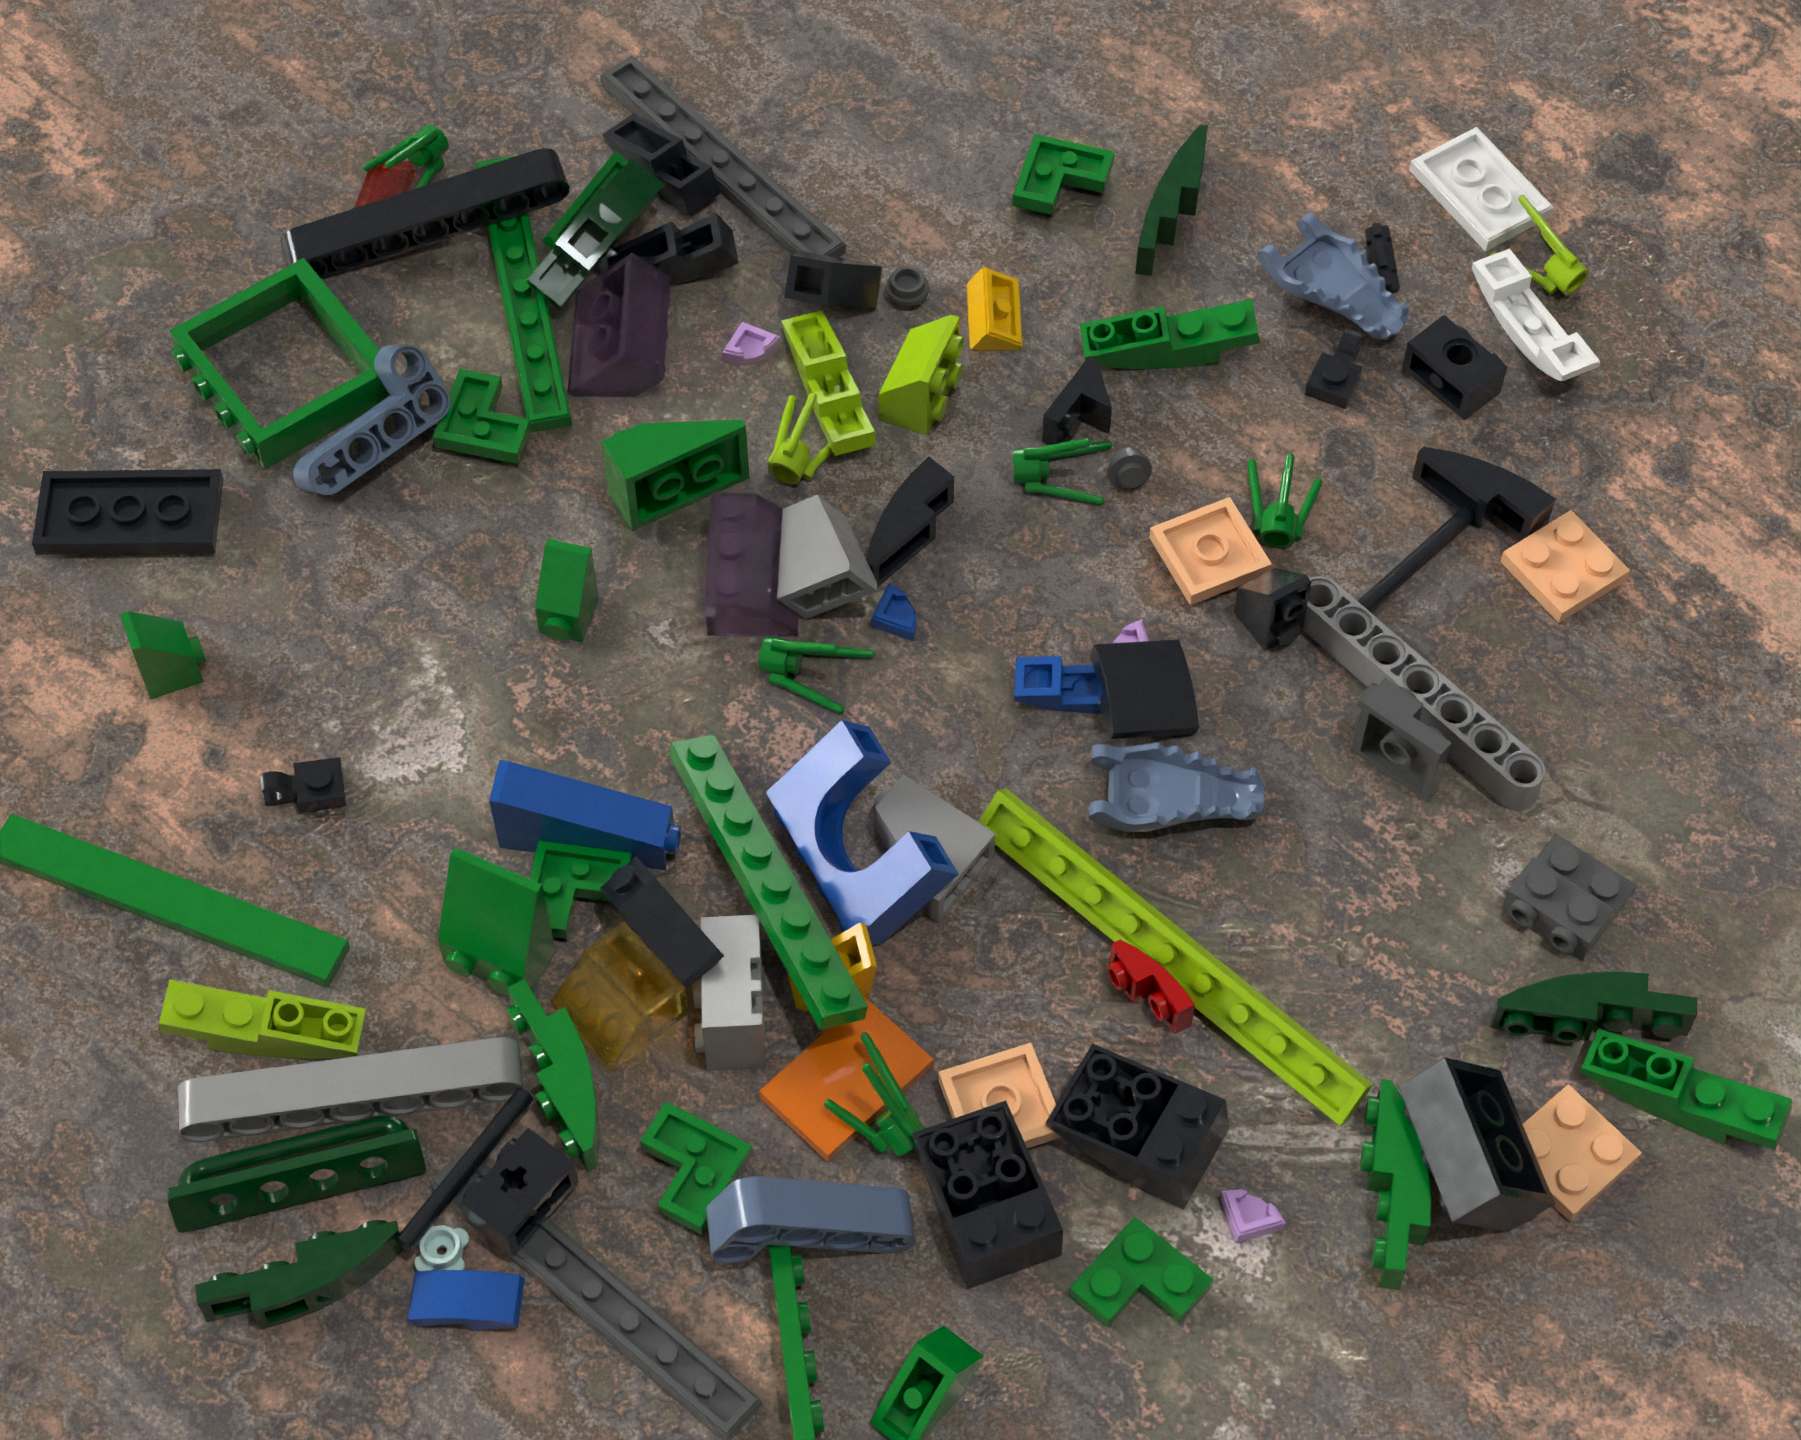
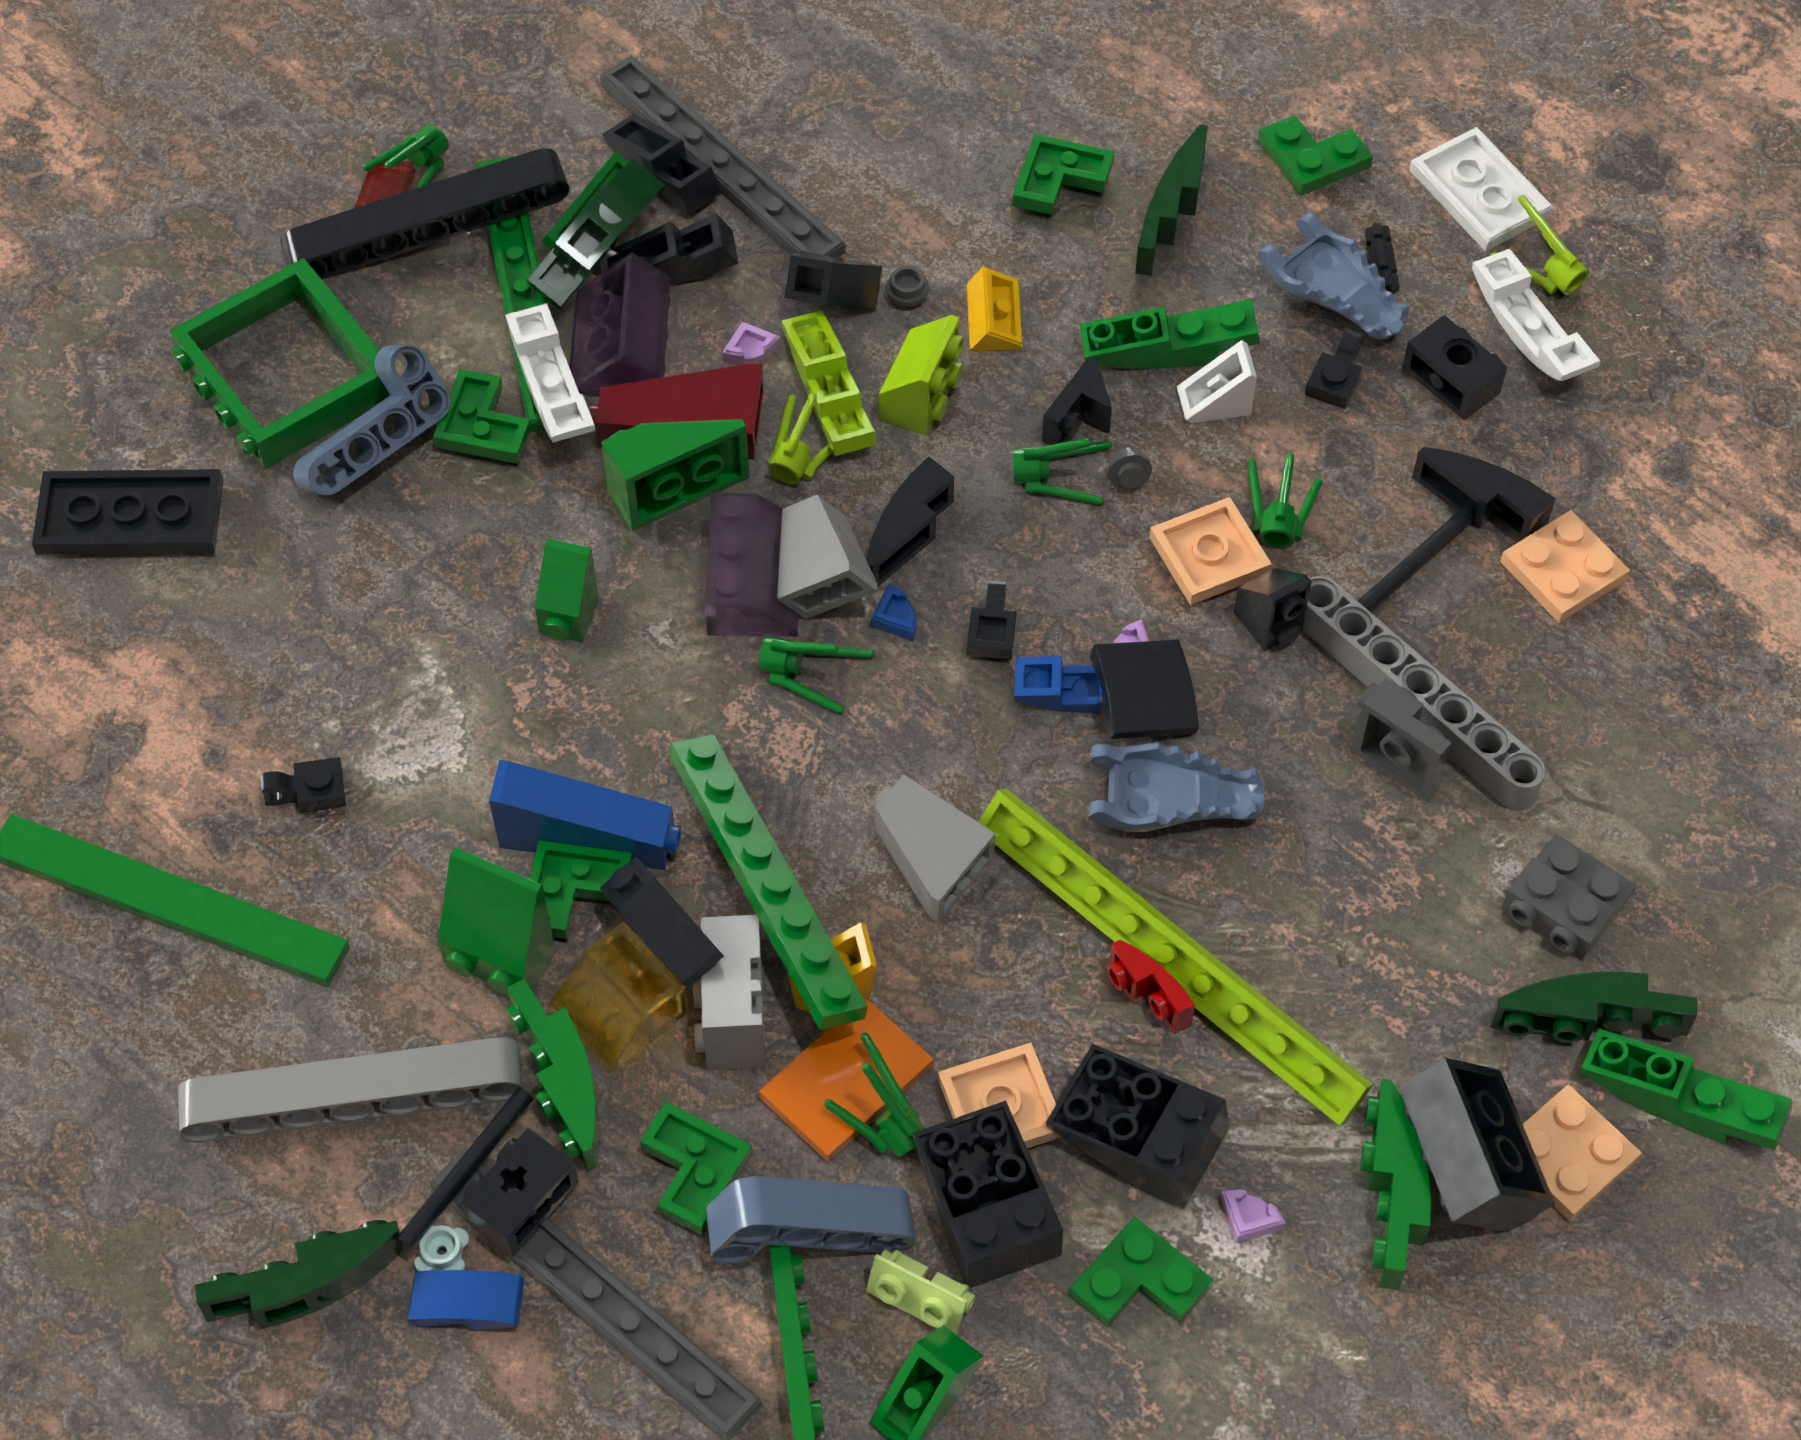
green slope [120,611,207,699] -> none
lime slope [158,979,366,1059] -> none
dark green piece [167,1115,426,1233] -> none
arch [766,720,959,945] -> none
none -> white slope [505,304,595,442]
none -> dark red slope [589,363,764,460]
none -> yellowish green hinge [865,1249,976,1335]
none -> black plate [966,580,1017,660]
none -> white slope [1176,340,1257,424]
none -> green plate [1258,115,1373,196]

